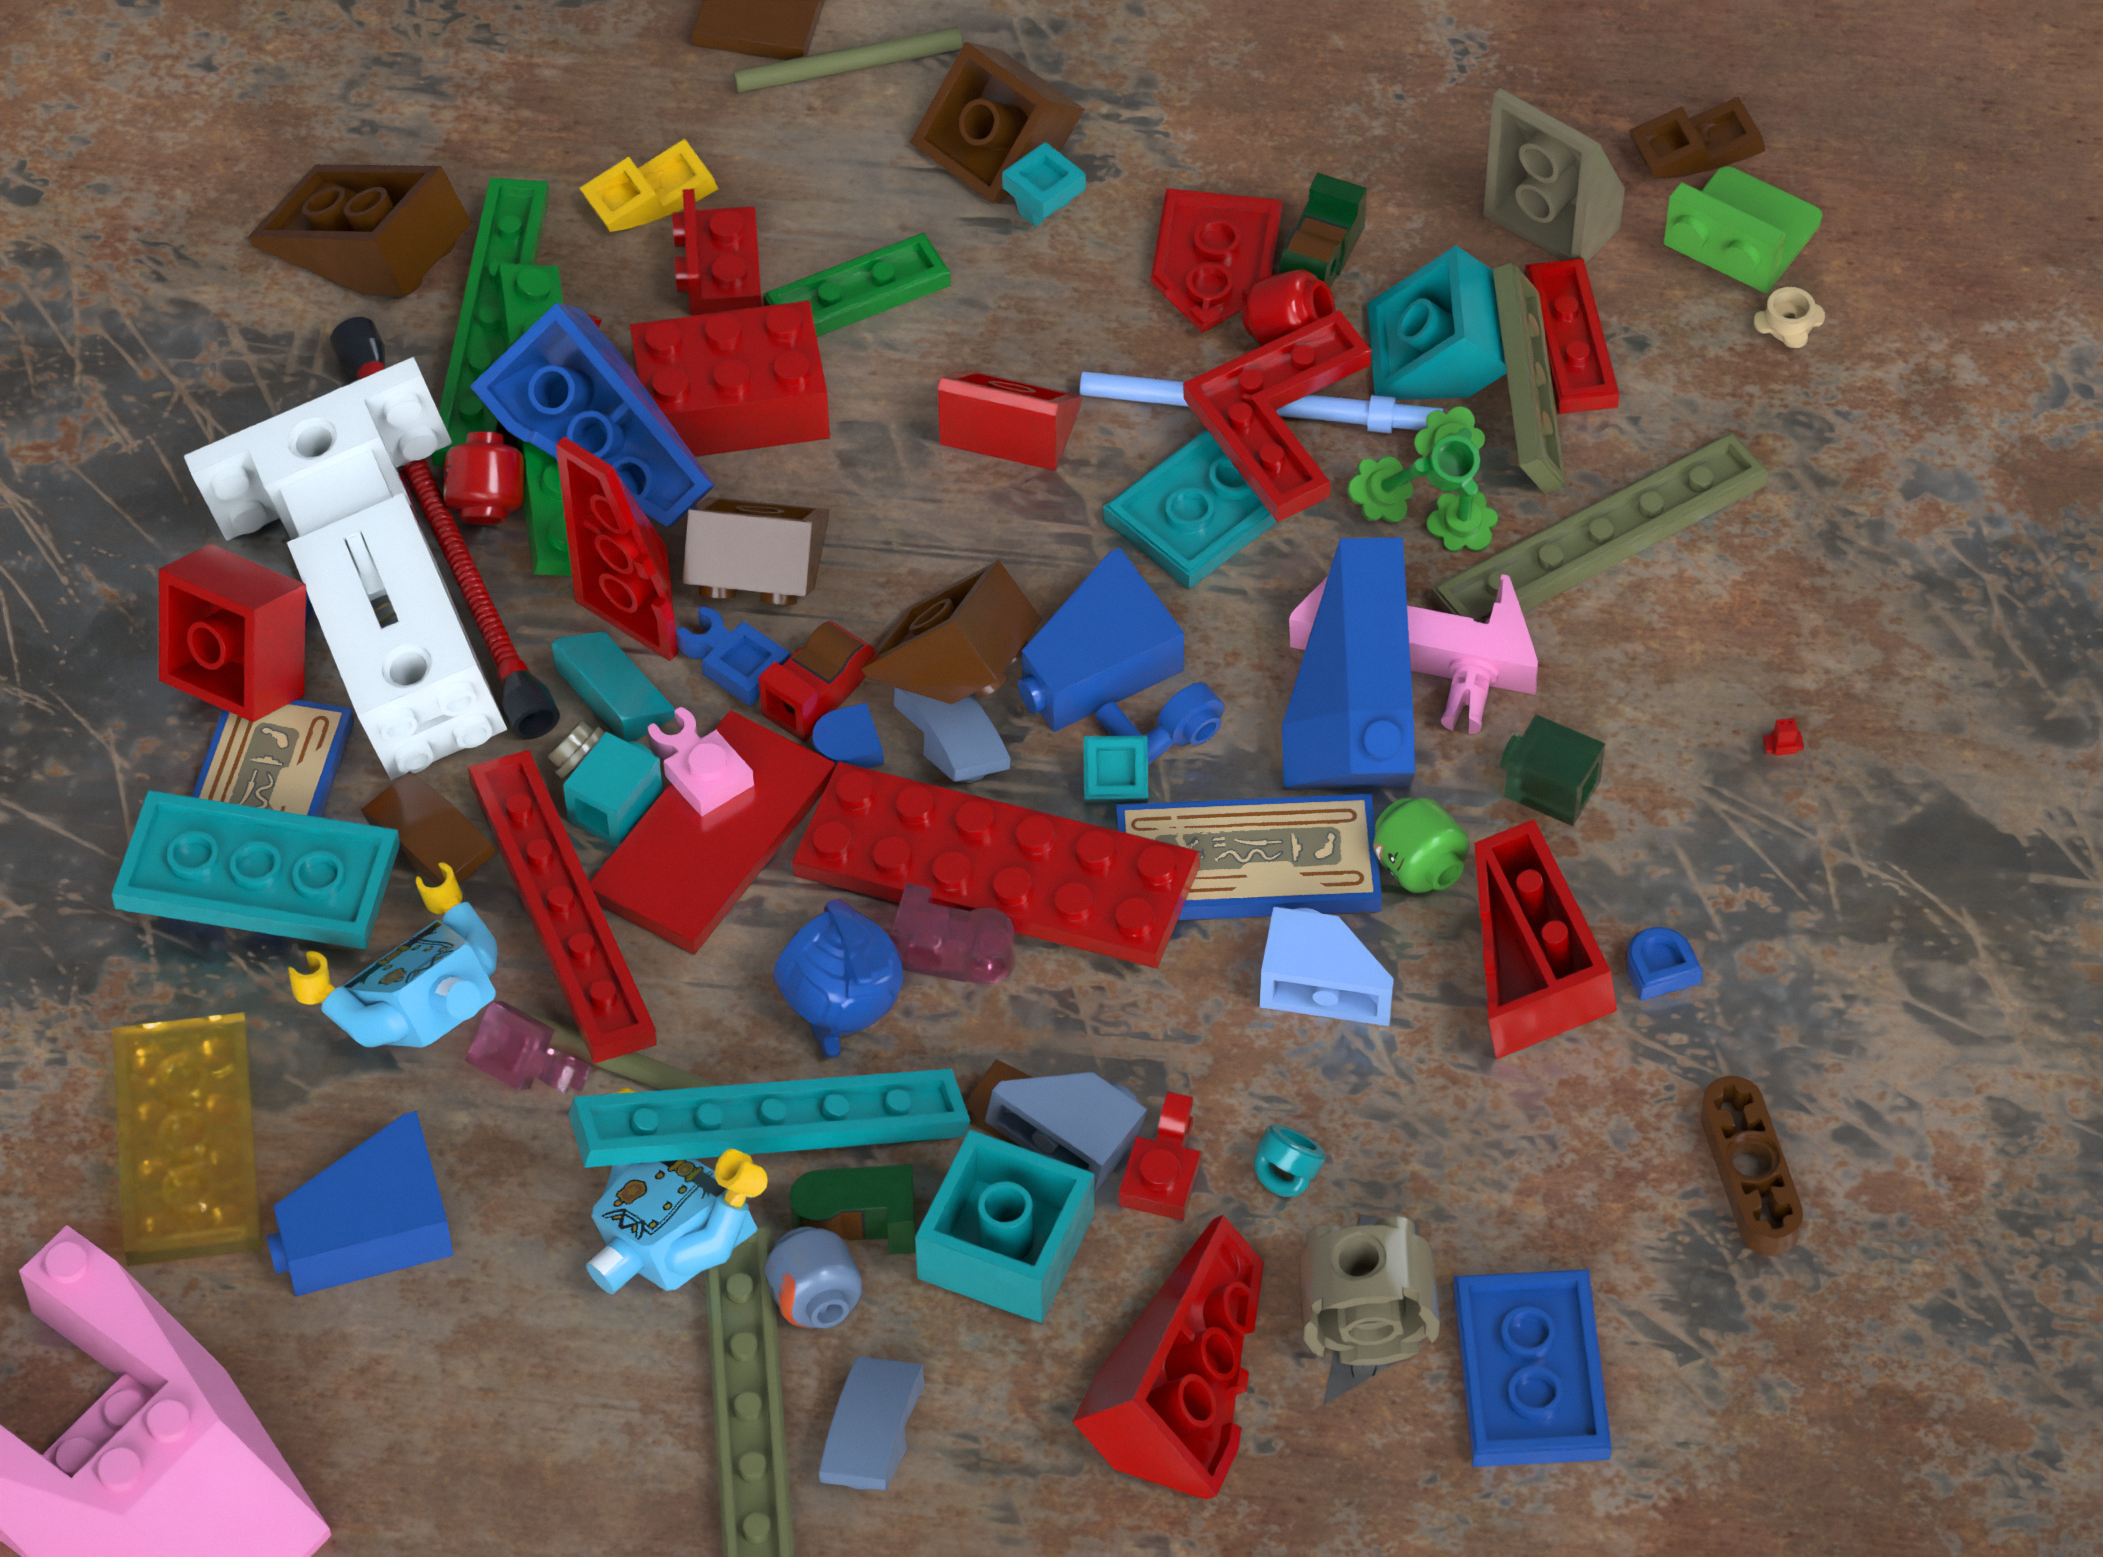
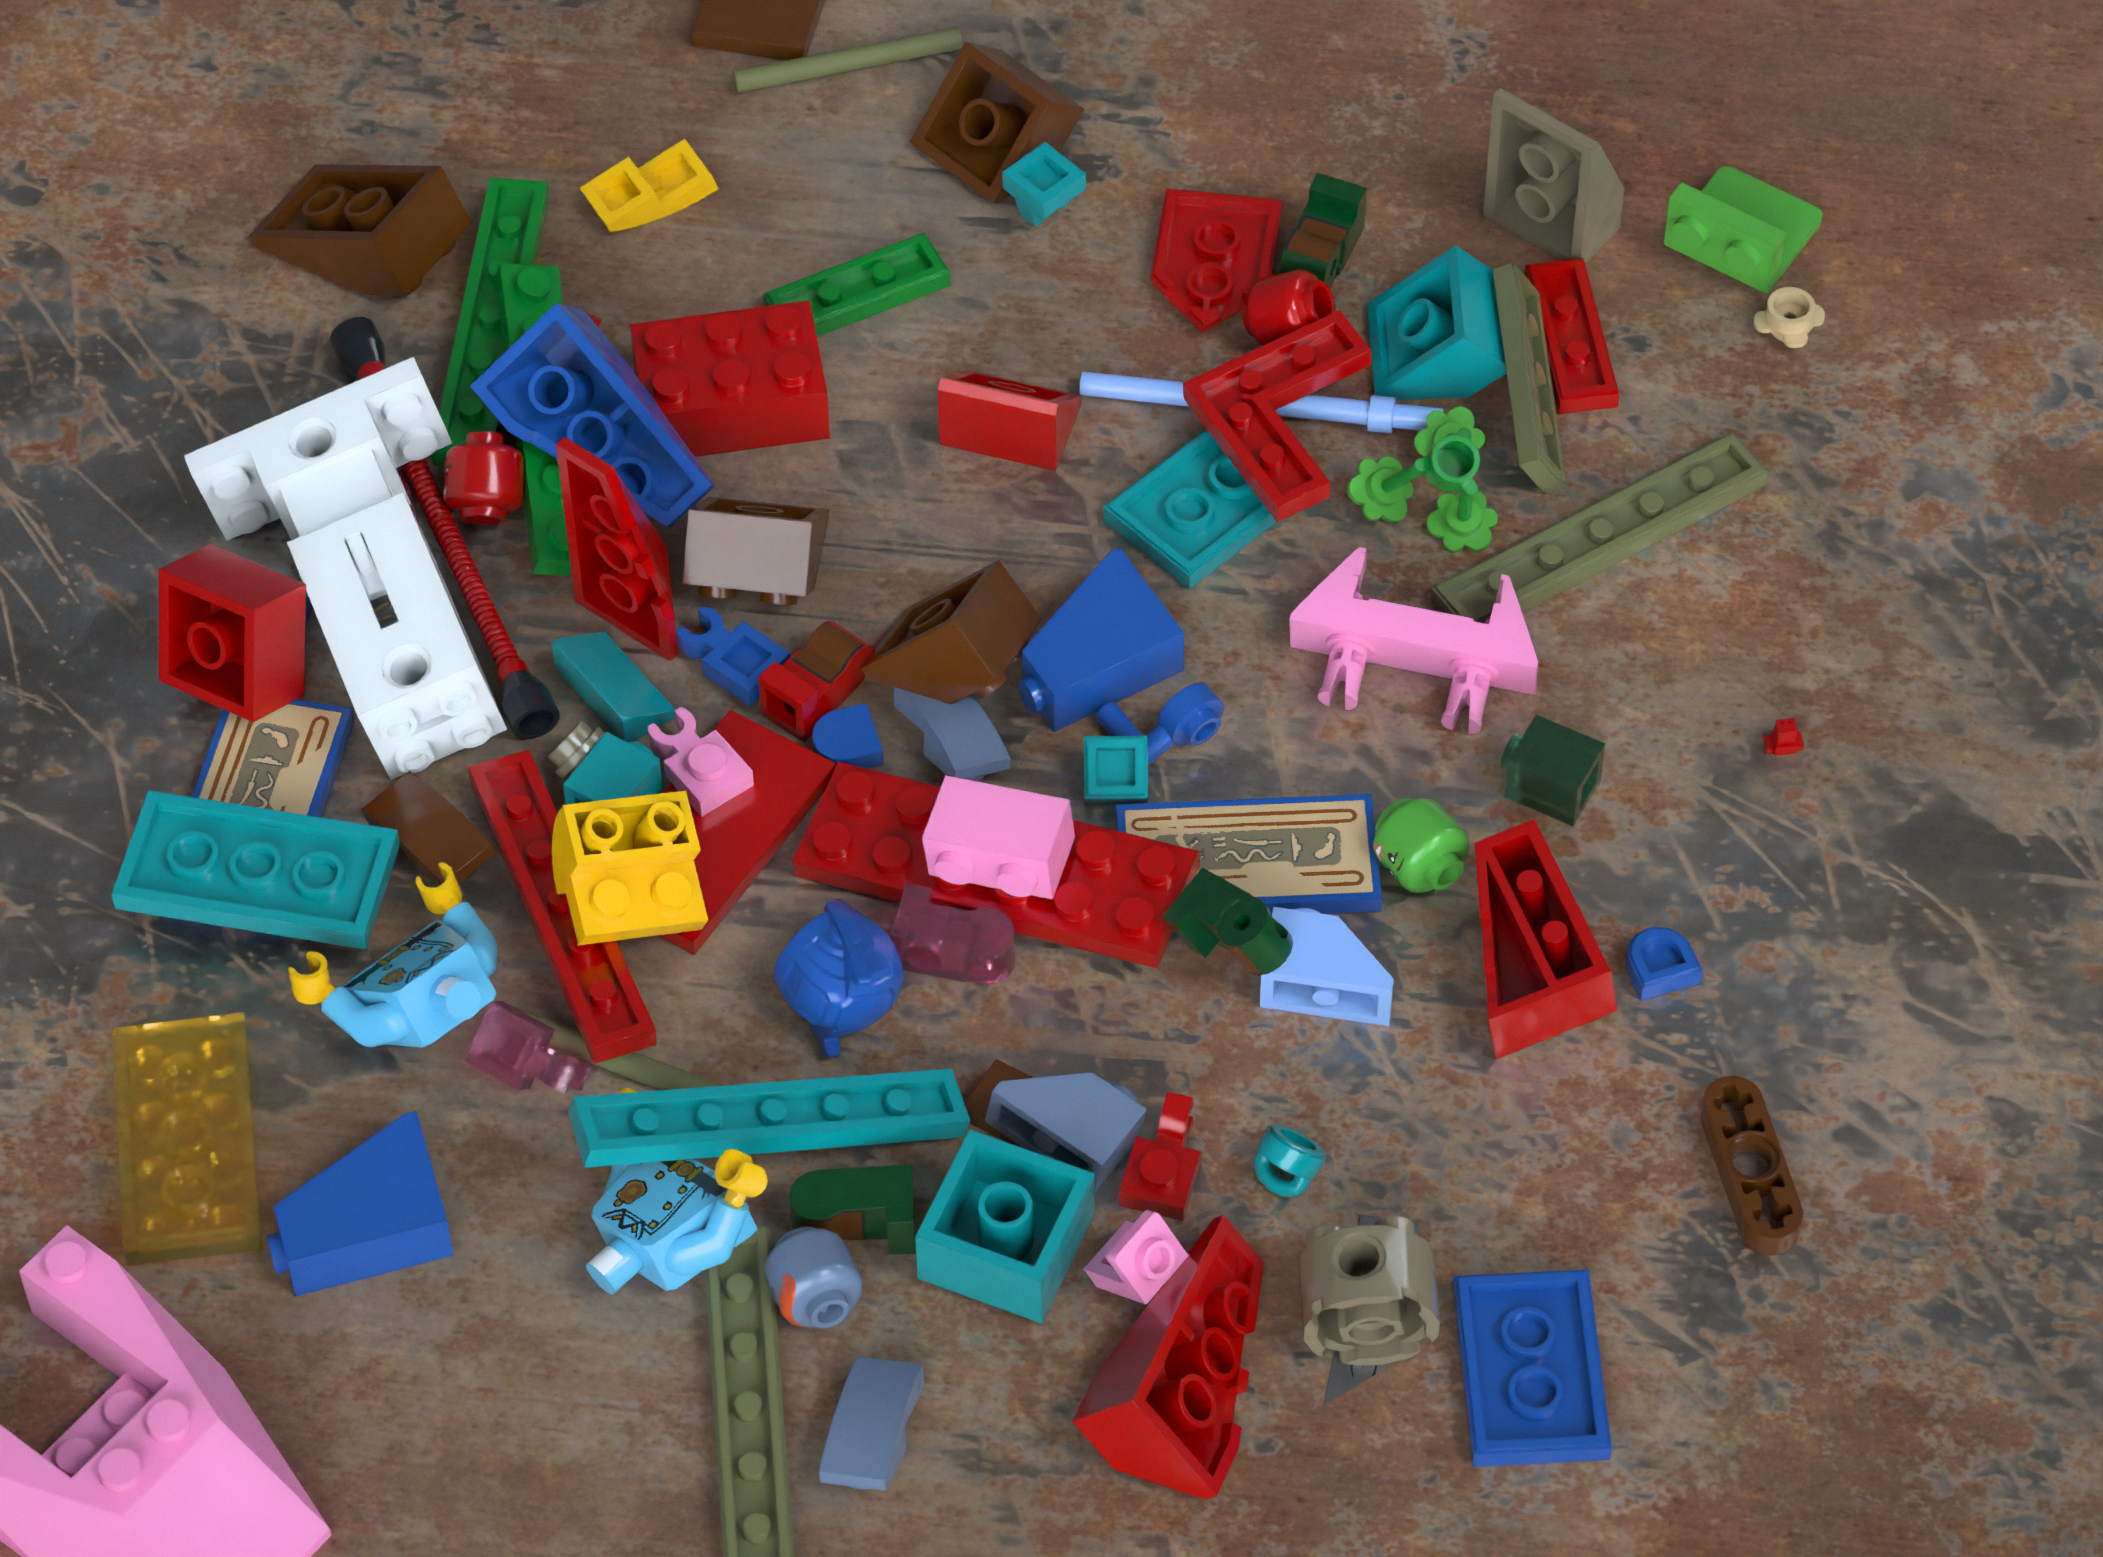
red bracket [672,189,762,316] -> none
blue wedge [1281,537,1415,790] -> none
reddish brown slope [1629,96,1765,178] -> none
none -> yellow brick [552,791,708,946]
none -> bright pink brick [922,775,1075,900]
none -> bright pink bracket [1084,1210,1189,1305]
none -> dark green leg [1162,867,1293,976]

